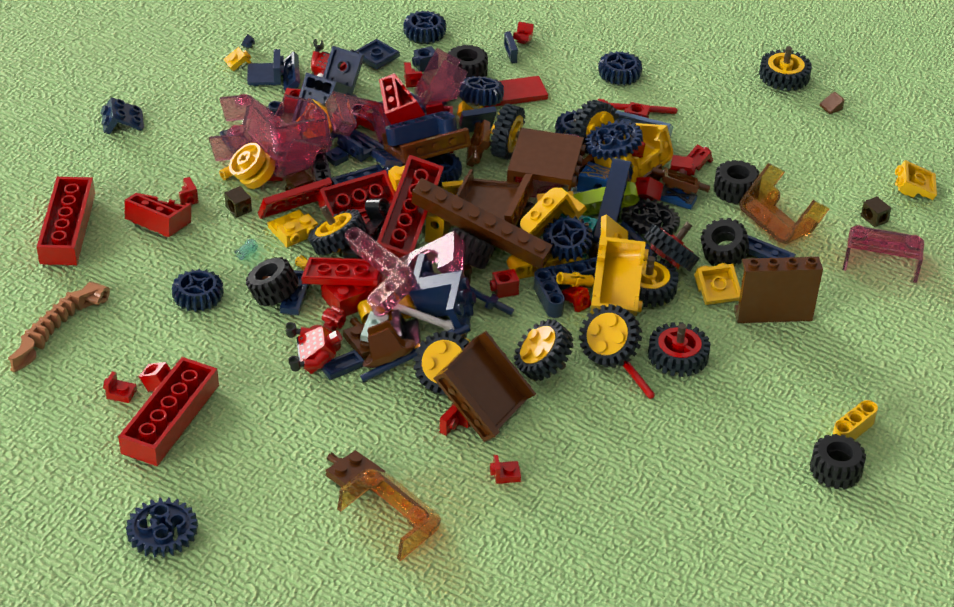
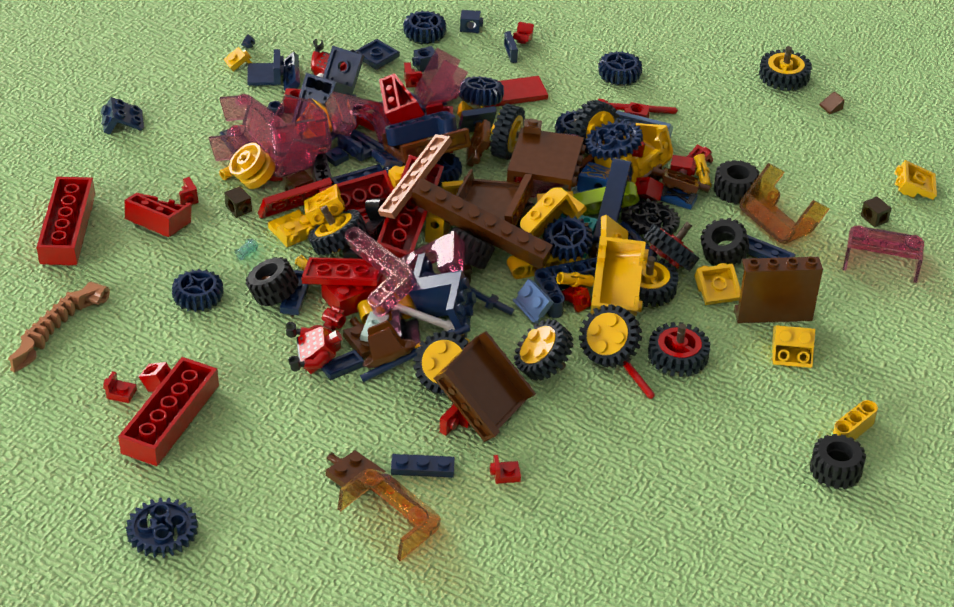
black tyre [446,45,488,84] -> none
red brick [489,269,520,298] -> none
none -> yellow plate [304,184,345,226]
none -> nougat plate [378,134,452,219]
none -> dark blue plate [391,454,455,478]
none -> dark blue brick [460,10,483,33]
none -> medium blue plate [513,279,554,324]
none -> reddish brown bracket [523,119,542,135]
none -> yellow pin [694,154,712,188]
none -> yellow slope [772,325,815,368]

